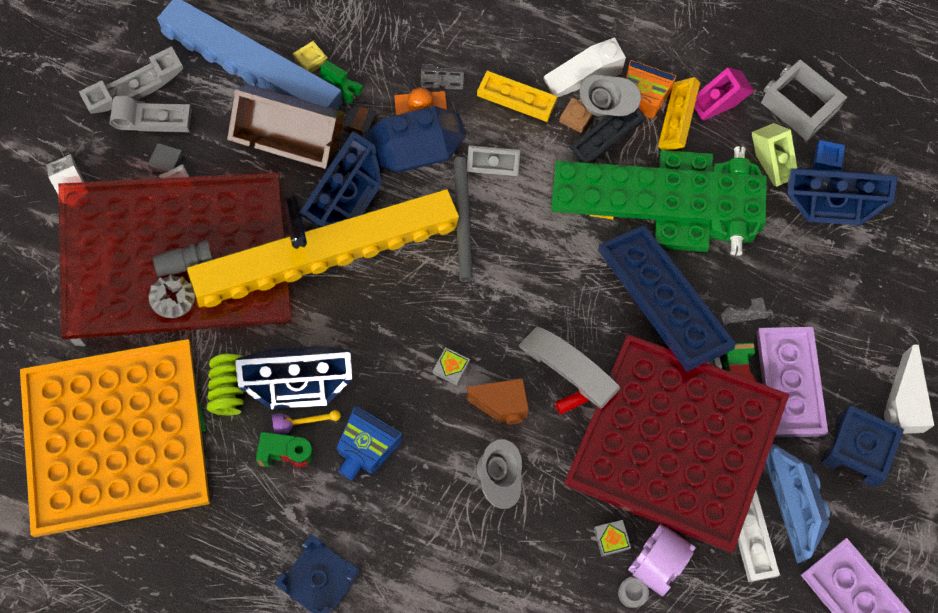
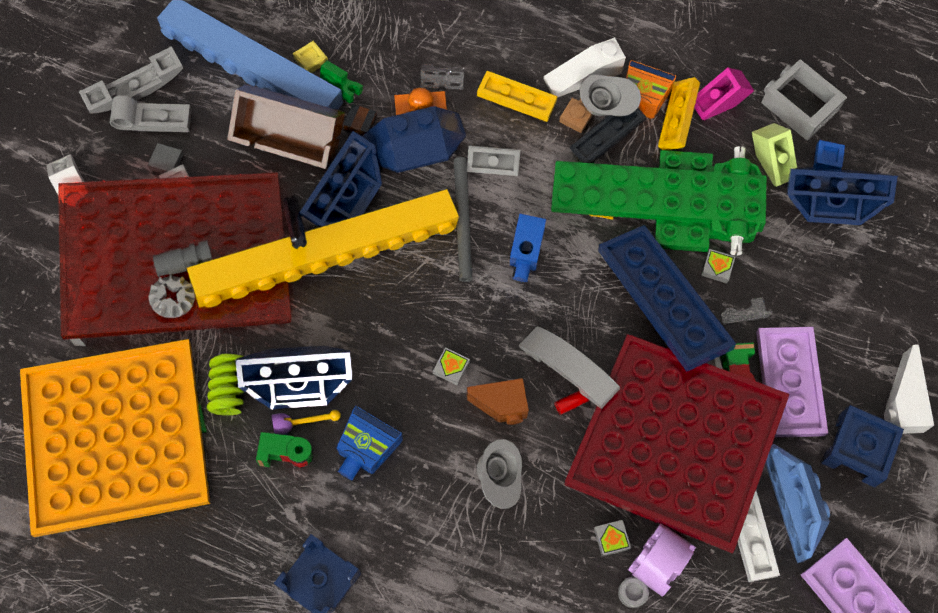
none -> blue torso [510,214,546,282]
none -> tile [701,249,735,283]

